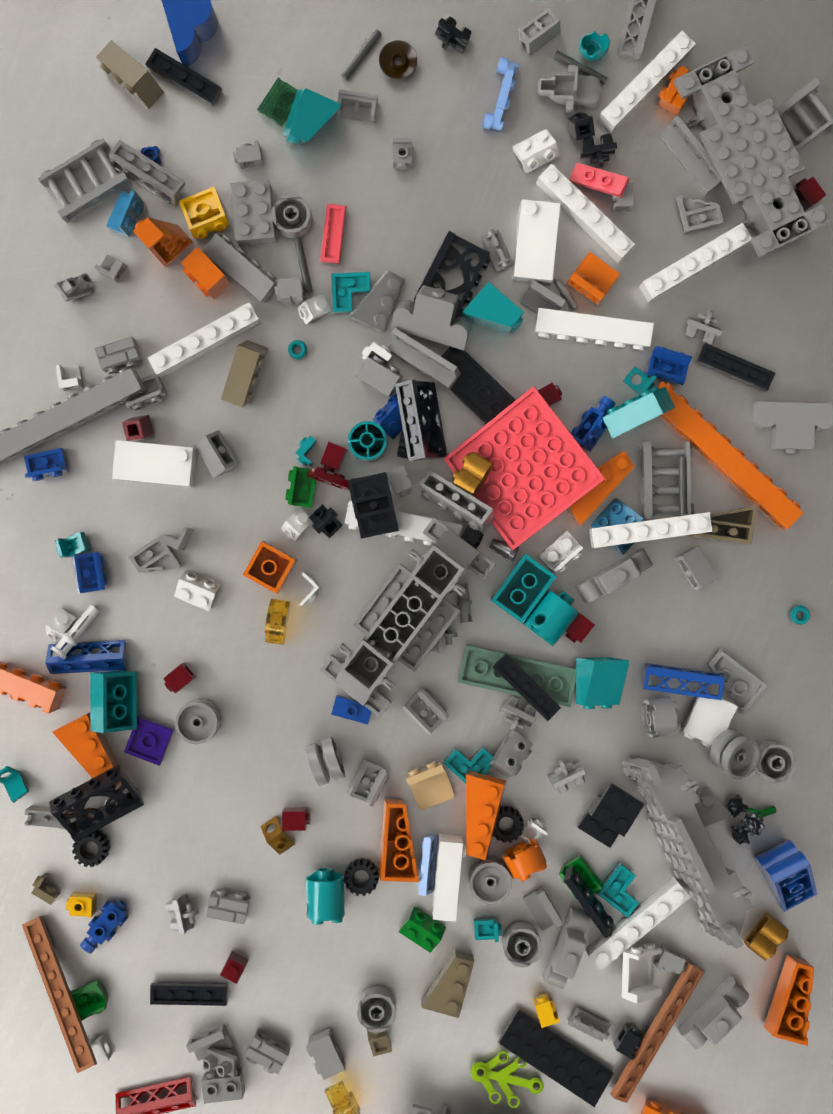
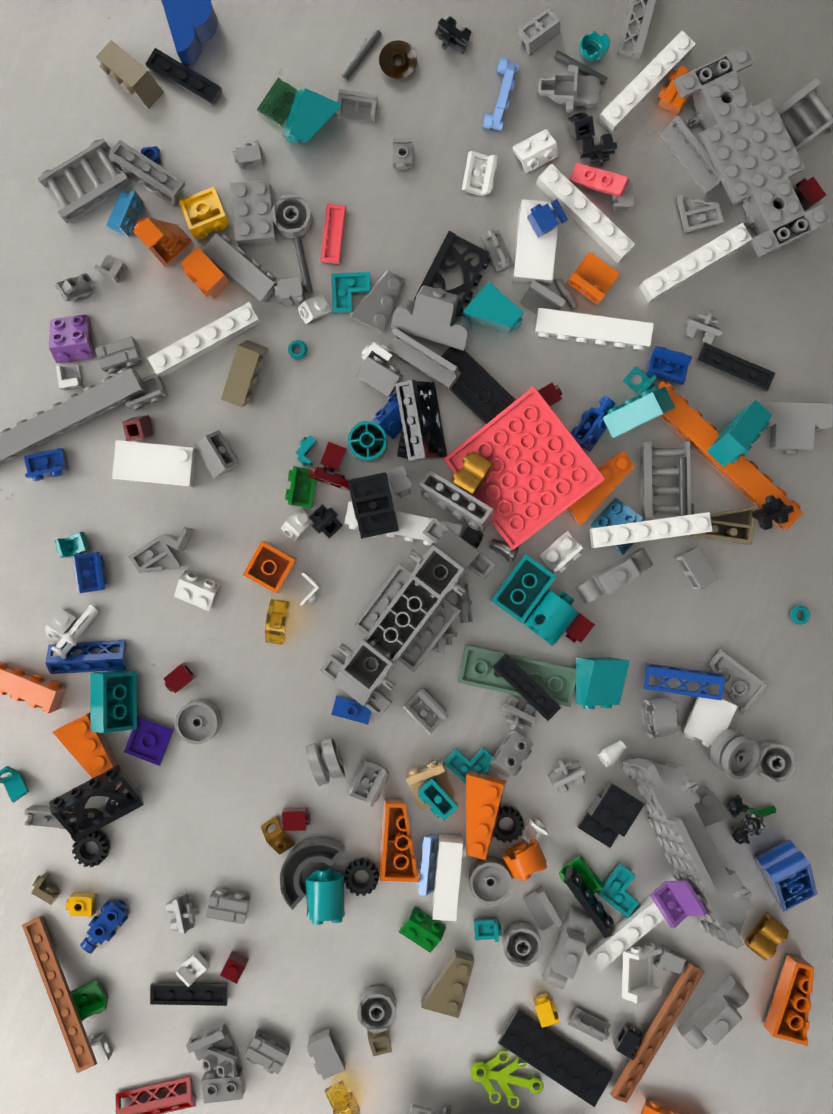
none -> medium lavender bracket [49,314,94,363]
none -> white bracket [176,951,210,987]
none -> dark grey brick [280,837,345,910]
none -> teal brick [418,776,458,820]
none -> white bracket [462,151,497,197]
none -> blue brick [527,199,568,238]
none -> white cone [598,740,627,767]
none -> medium lavender bracket [650,880,707,928]
none -> teal brick [707,399,772,467]
none -> black hips [752,495,794,530]

